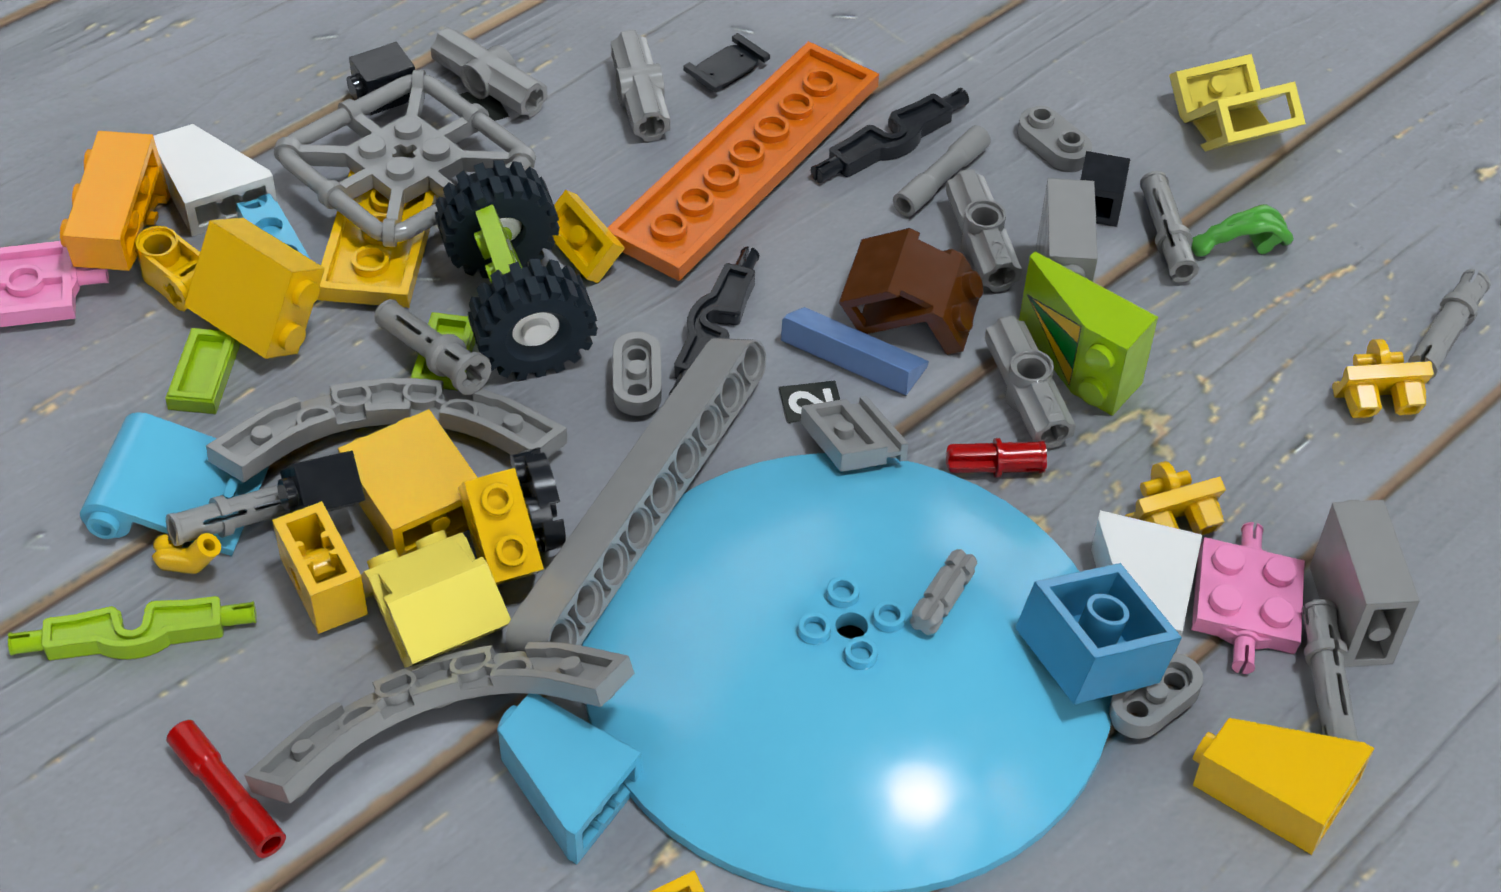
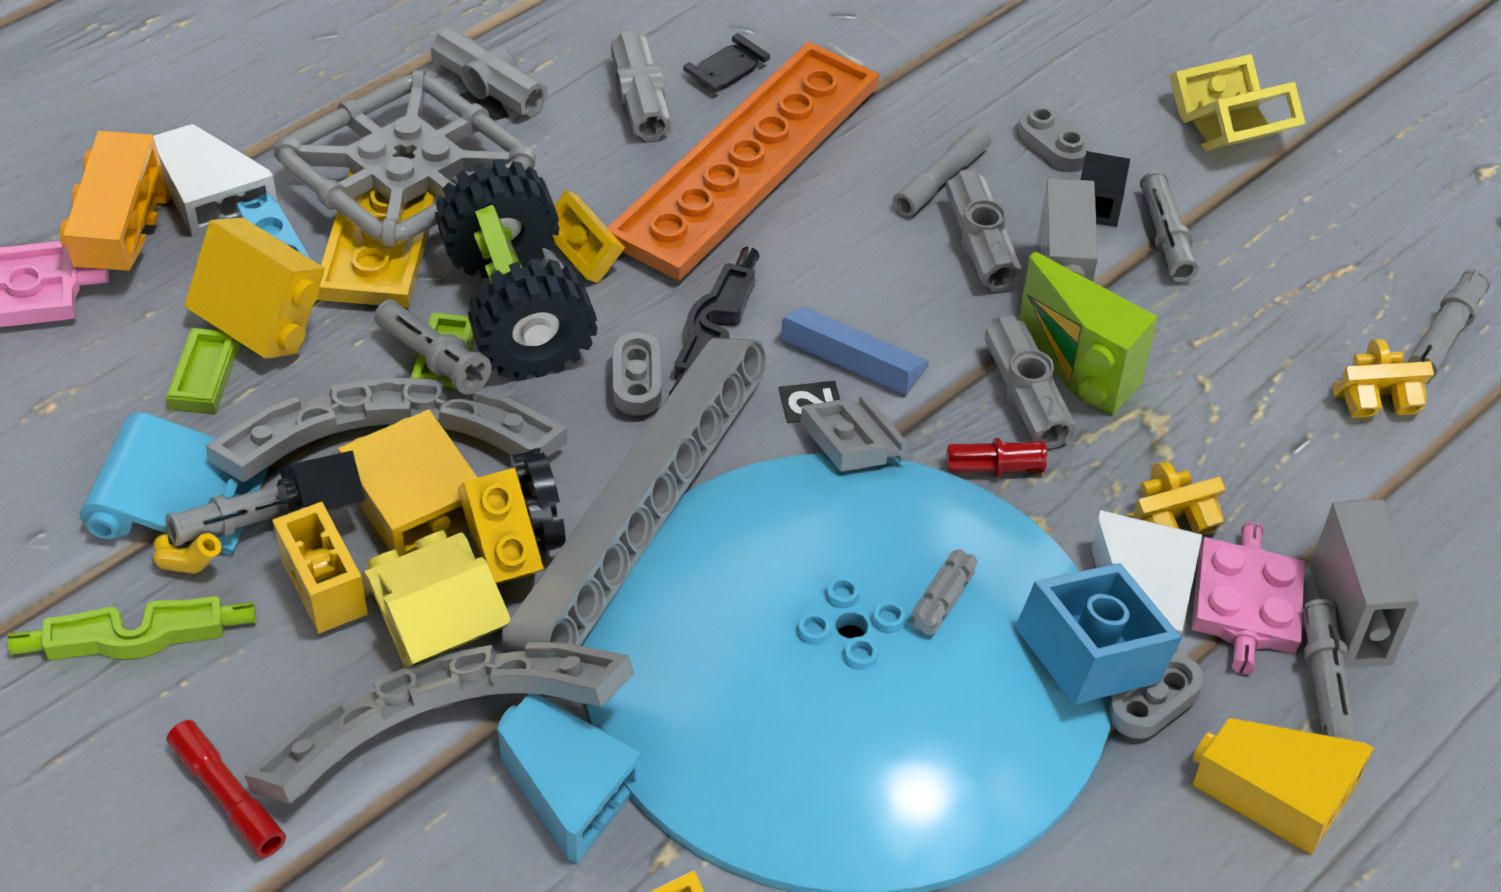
yellow piece [135,226,200,311] -> none
black brick [346,41,415,115] -> none
black piece [810,88,969,183] -> none
reddish brown piece [839,228,983,355] -> none
bright green piece [1191,204,1294,257] -> none

